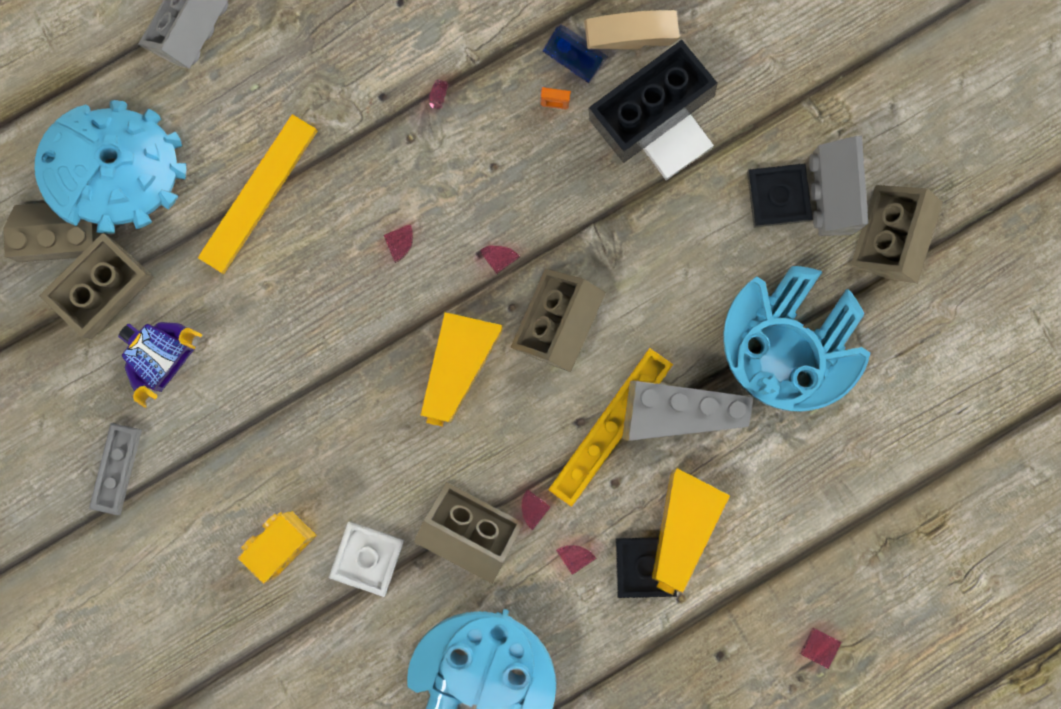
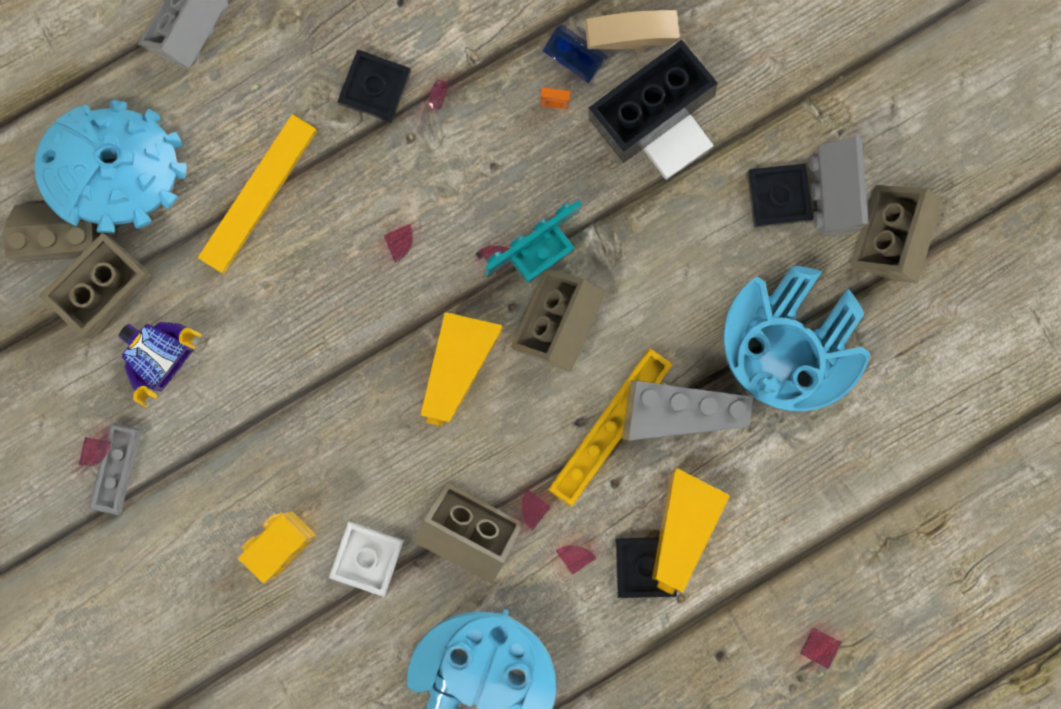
none -> clear pink tile [79,436,111,467]
none -> black tile [337,49,411,123]
none -> teal bracket [484,200,583,284]

